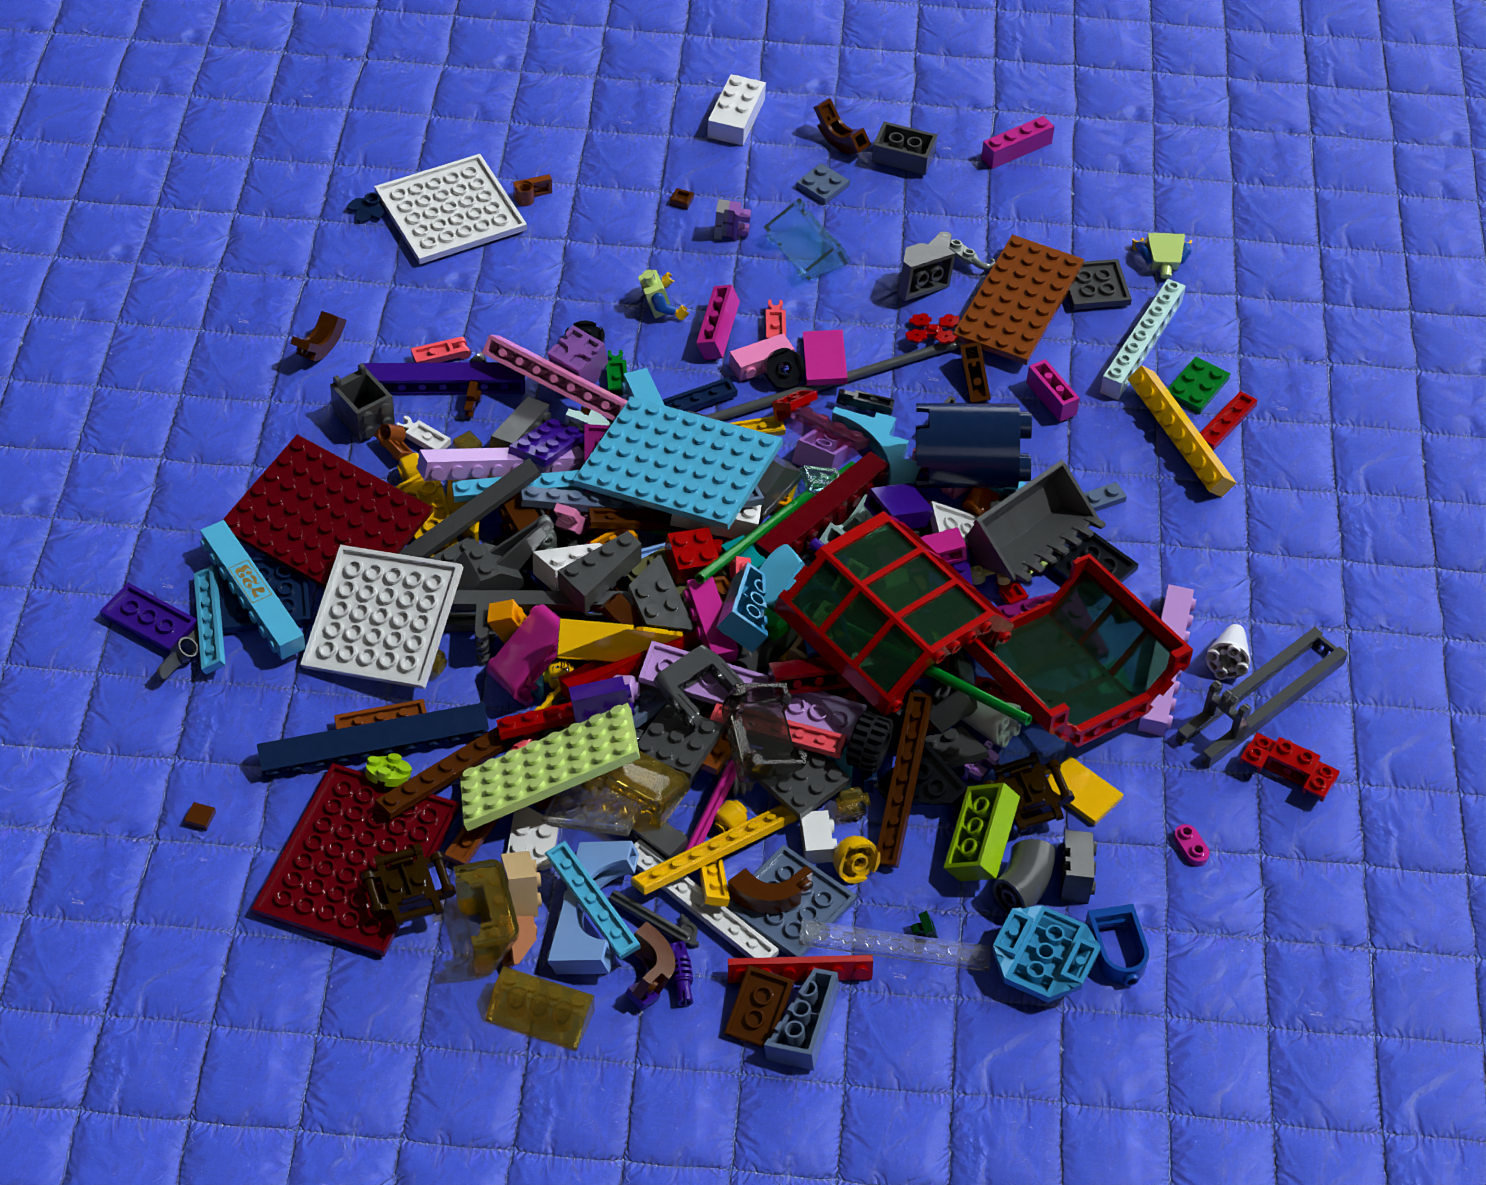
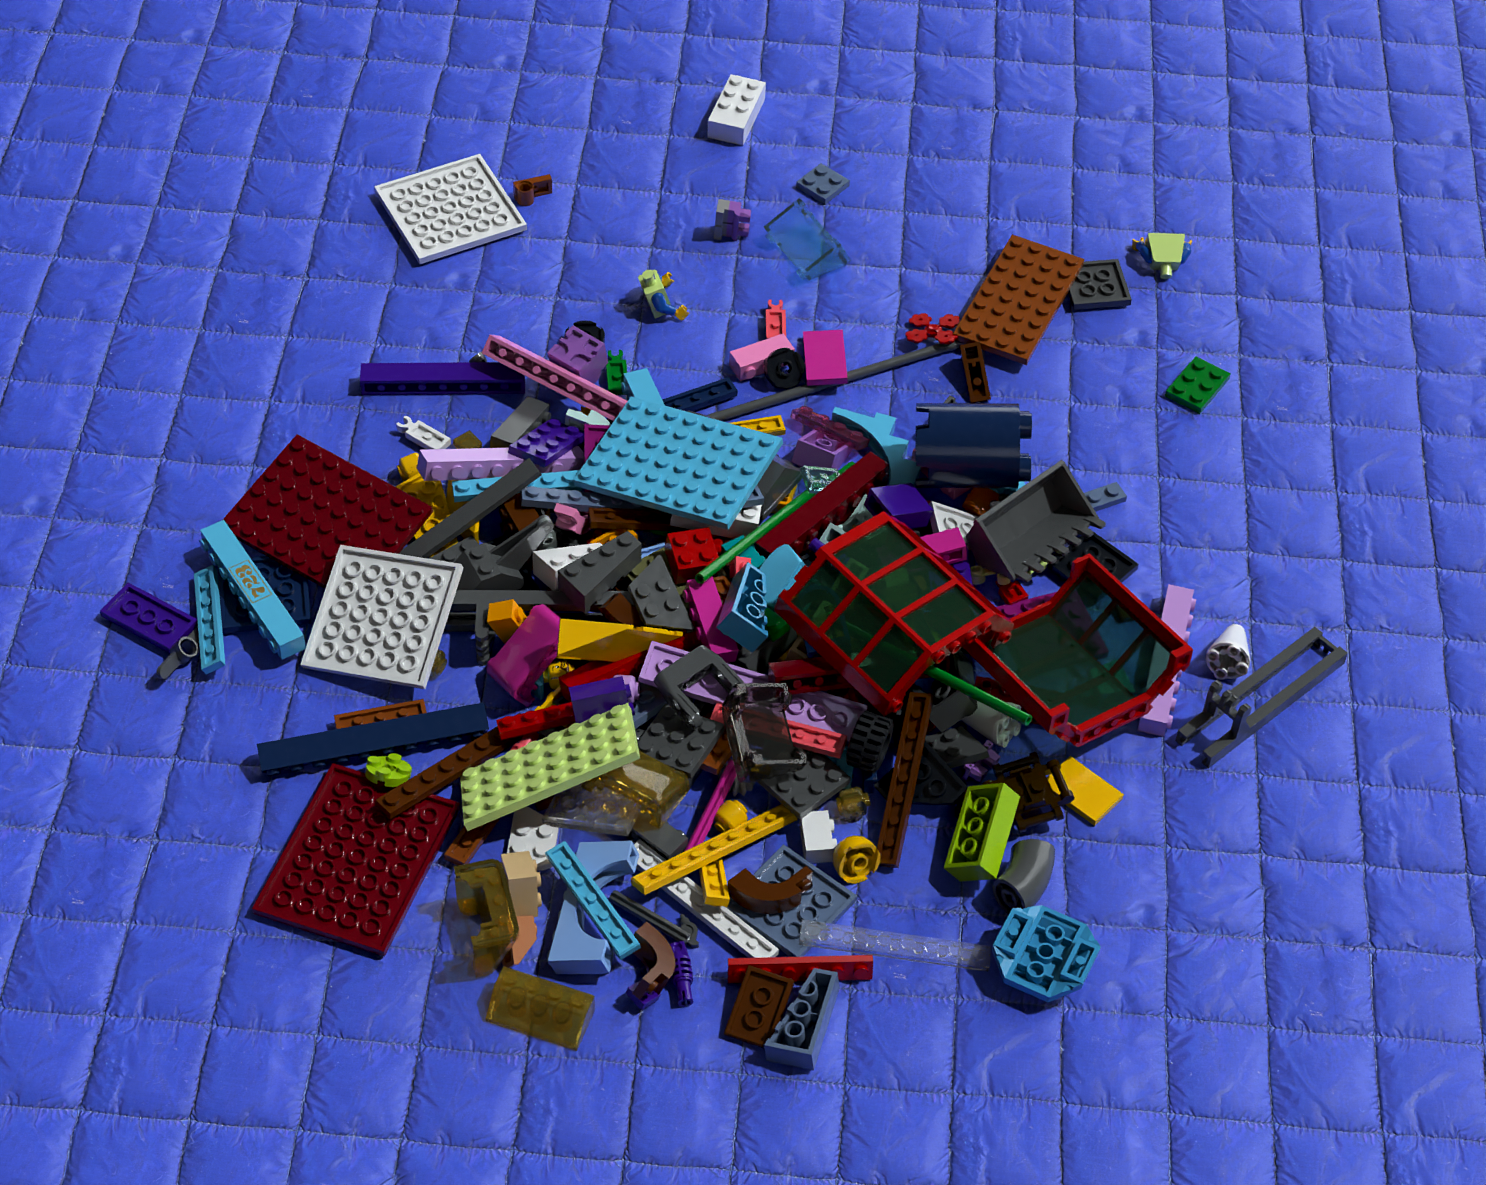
reddish brown tile [184,802,216,831] -> none
reddish brown arch [290,311,347,361] -> none
dark grey container [330,363,395,442] -> none
dark blue plate [347,192,385,222] -> none
dark brown brick [360,843,456,927] -> none
dark orange plate [374,423,414,461] -> none
coral plate [411,337,471,363] -> none
reddish brown plate [464,381,482,418] -> none
reddish brown tile [670,188,694,210] -> none
dark pink brick [696,285,740,360] -> none
red bracket [772,390,818,422] -> none
reddish brown arch [813,98,871,154] -> none
black hinge [836,389,895,415] -> none
dark grey brick [871,121,938,175] -> none
dark grey slope [898,232,996,301] -> none
dark green tile [910,911,940,944] -> none
dark pink brick [981,116,1055,169] -> none
dark pink brick [1026,359,1080,422] -> none
dark grey wedge [1060,830,1097,904] -> none
blue window [1085,904,1149,986] -> none
light aqua brick [1100,279,1186,400] -> none
yellow brick [1127,365,1236,497] -> none
dark pink plate [1174,824,1210,866] -> none
red plate [1200,391,1258,451] -> none
red bracket [1239,733,1340,802] -> none

